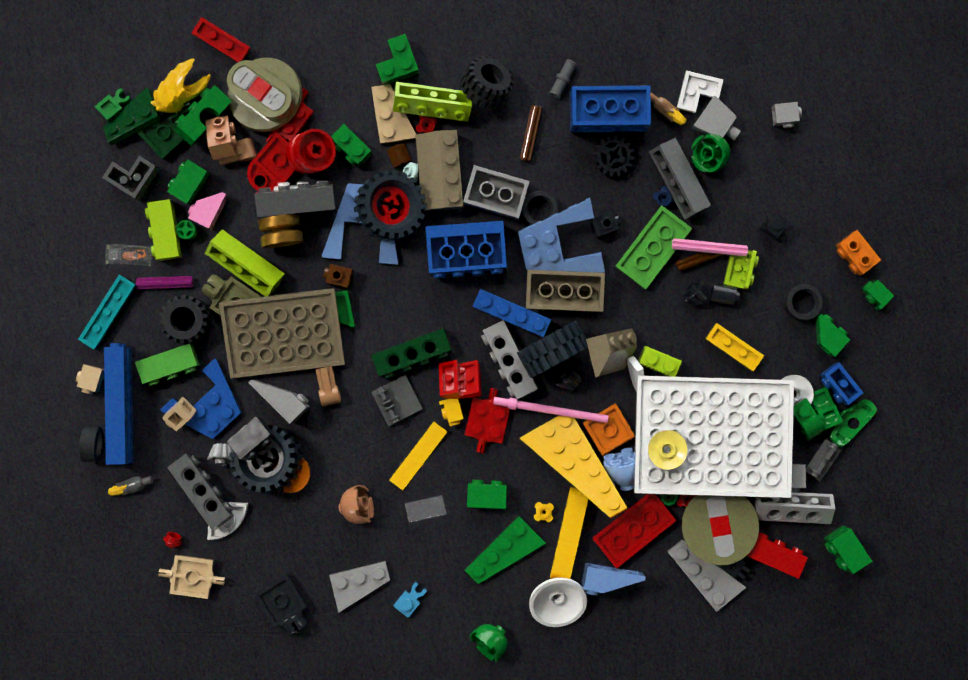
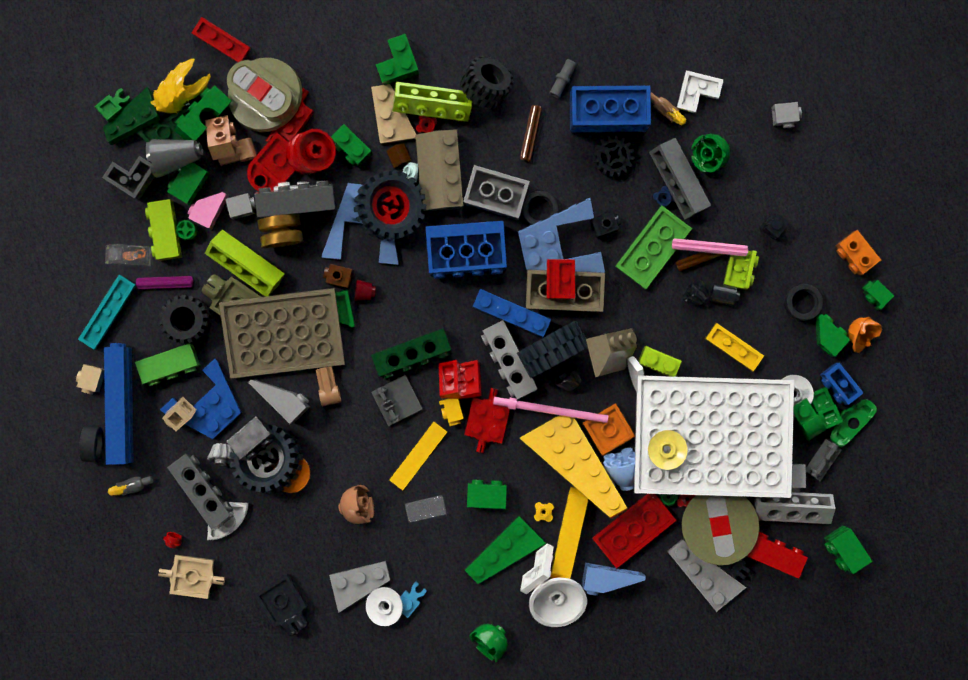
light grey torso [692,96,741,140] -> none
none -> dark grey cone [146,139,203,178]
none -> light grey brick [226,193,256,219]
none -> dark red hat [355,280,376,301]
none -> white dish [366,587,403,626]
none -> white plate [520,543,553,594]
none -> red plate [546,259,575,298]
none -> orange piece [848,317,882,353]

